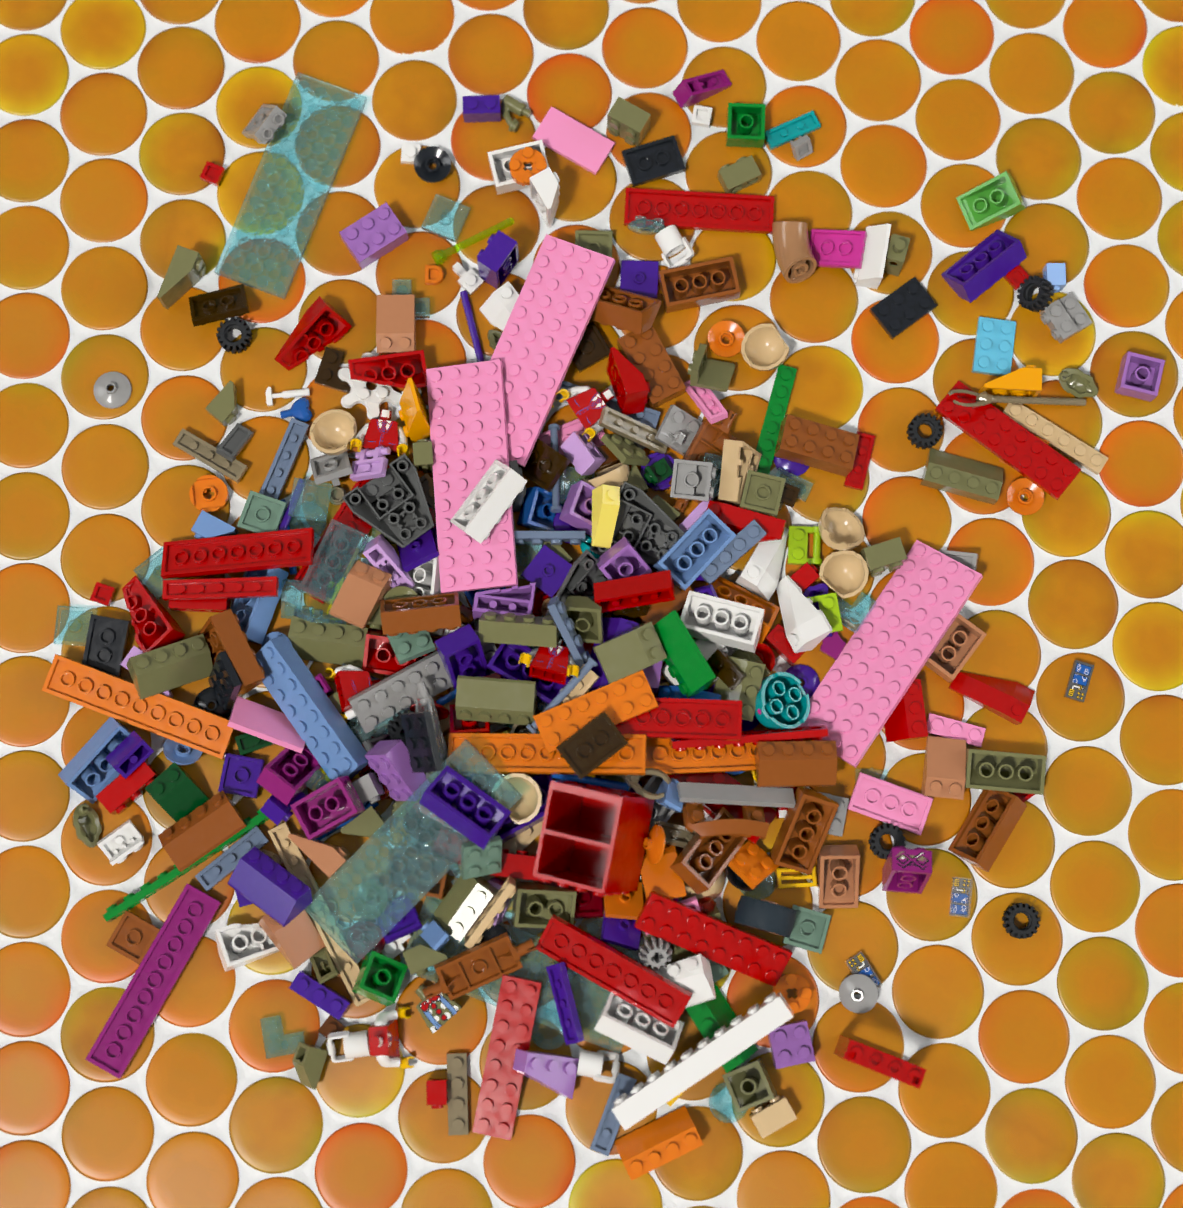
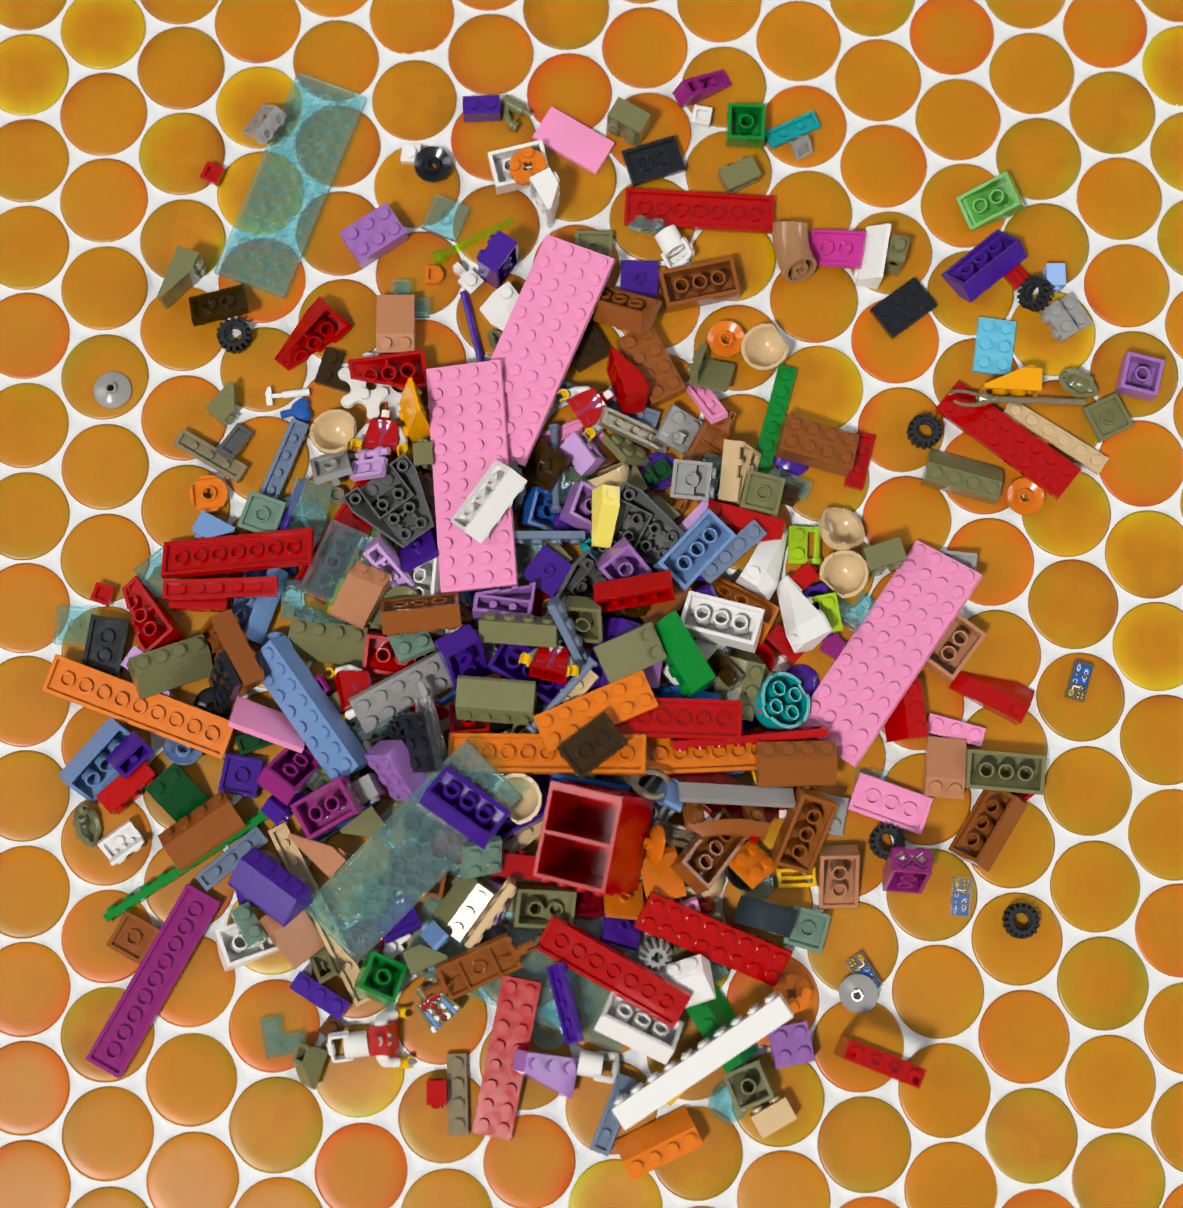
none -> sand green plate [230,902,267,947]
none -> olive plate [1081,393,1134,443]

